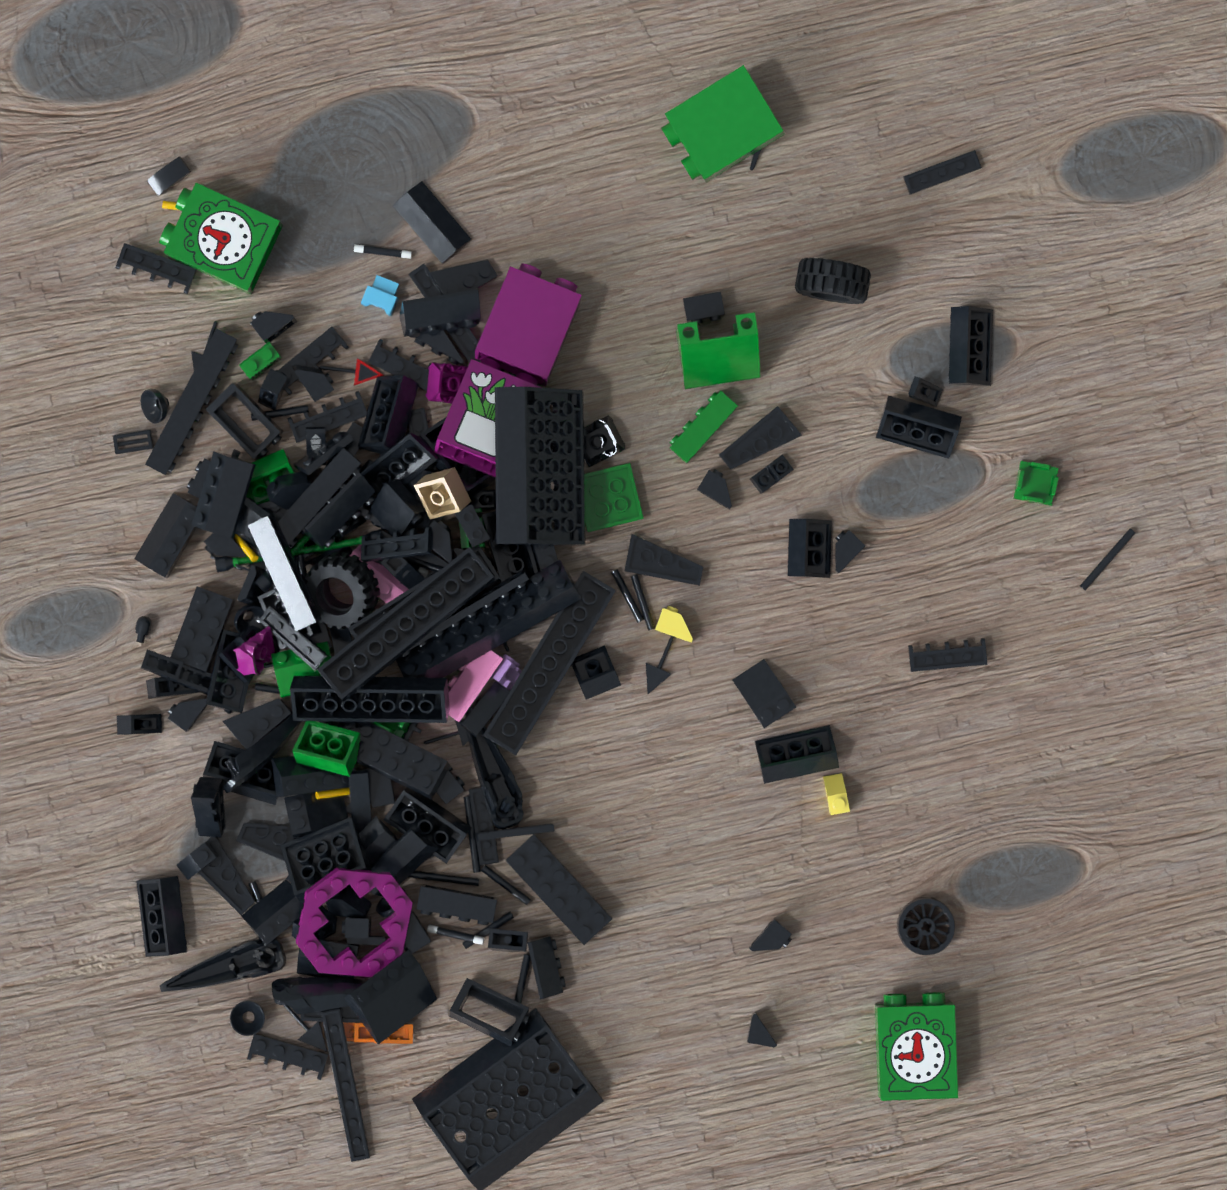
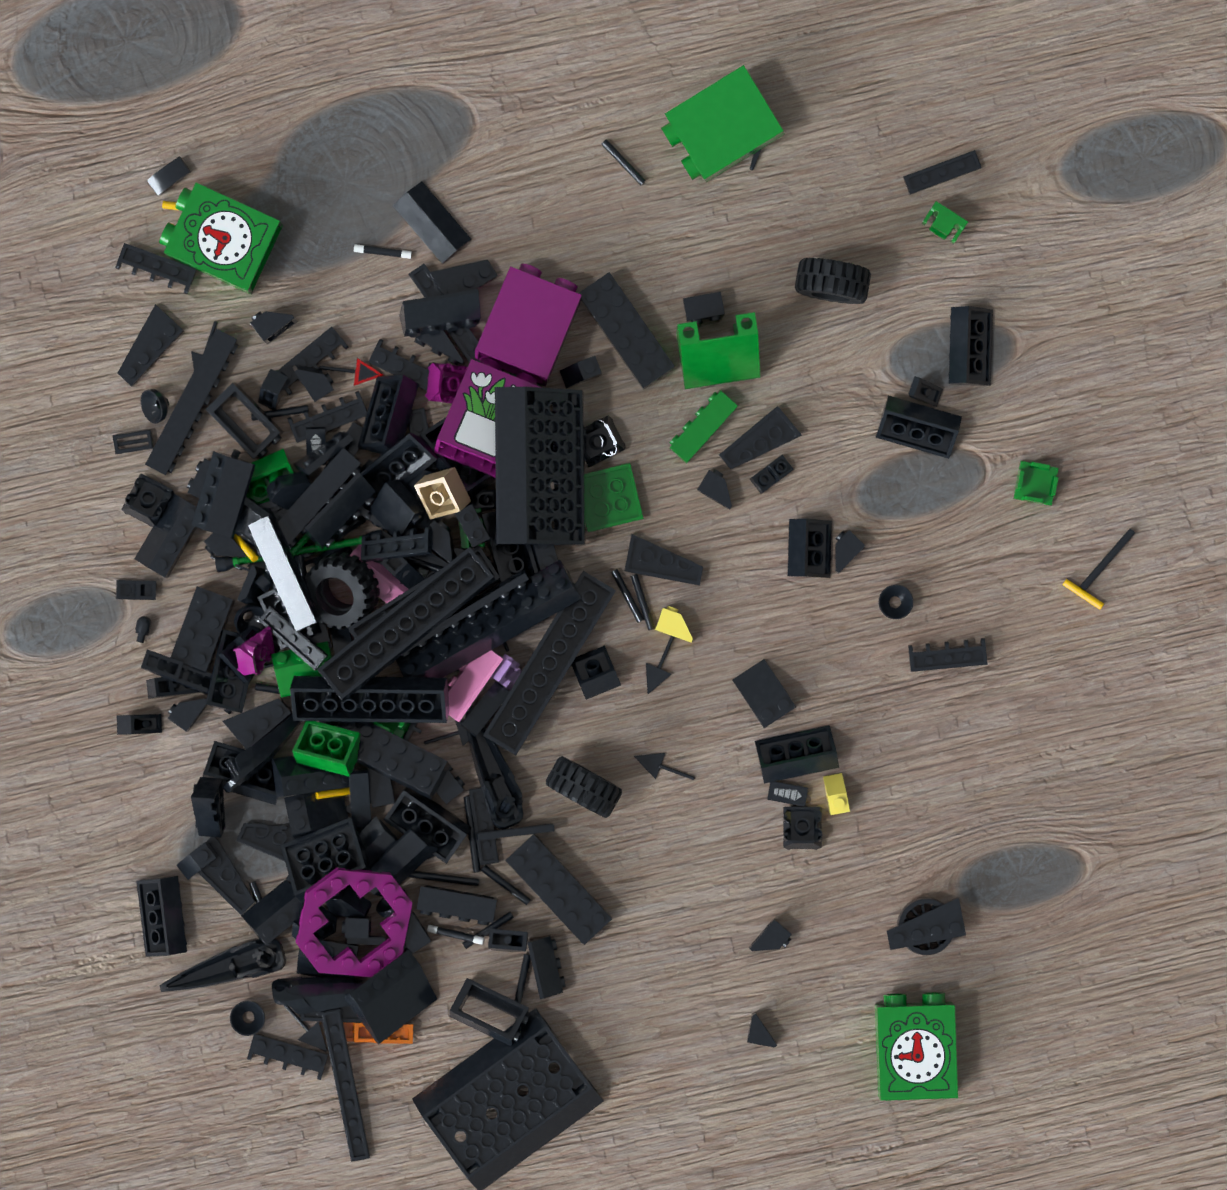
green brick [239,342,282,380] -> none
medium azure piece [361,275,399,317] -> none
none -> black slope [116,580,156,600]
none -> black wing [117,304,184,387]
none -> black slope [122,474,174,527]
none -> black tyre [546,756,622,818]
none -> black slope [560,356,602,389]
none -> black brick [578,272,675,390]
none -> black bar [601,139,646,186]
none -> black piece [634,753,695,780]
none -> tile [767,782,808,807]
none -> black slope [783,807,822,850]
none -> black piece [878,585,913,619]
none -> black wing [886,897,966,950]
none -> green panel [921,201,968,244]
none -> yellow piece [1062,578,1104,609]

